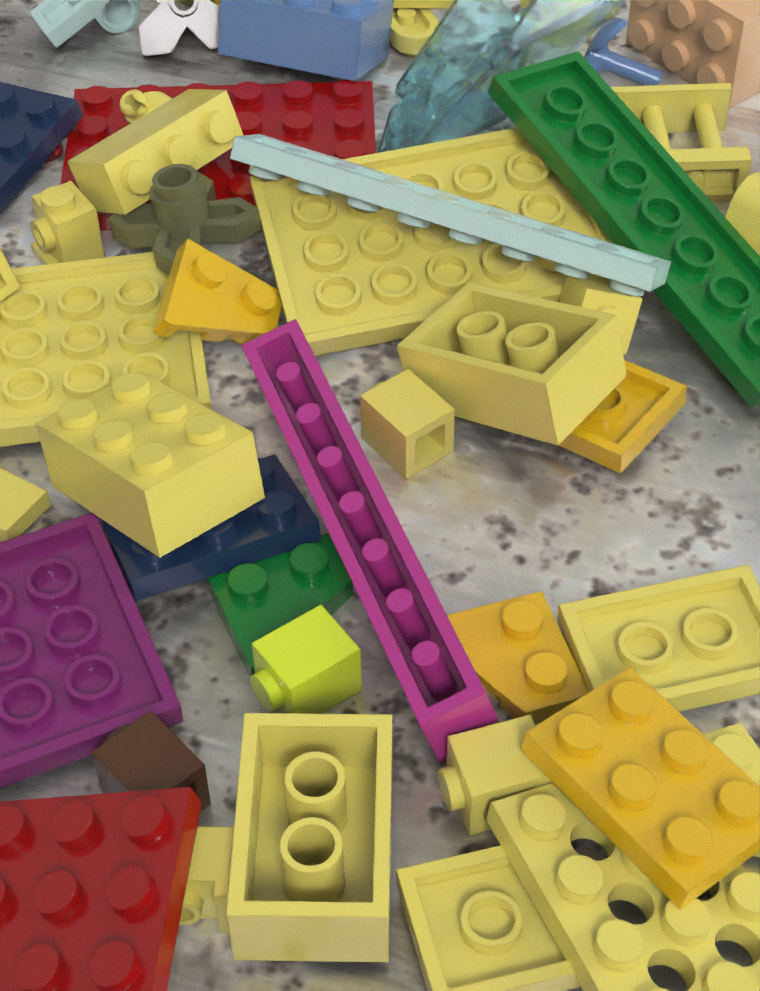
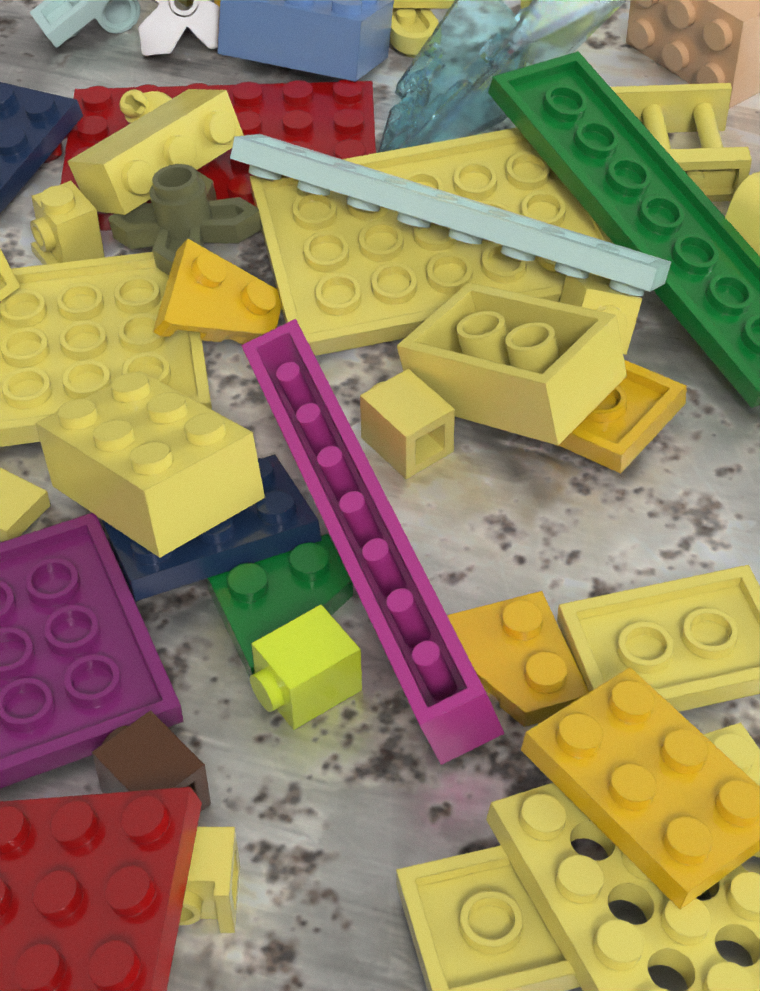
light yellow brick [226,713,393,962] -> none
light yellow brick [438,714,553,836] -> none
medium blue plant [584,18,663,86] -> none

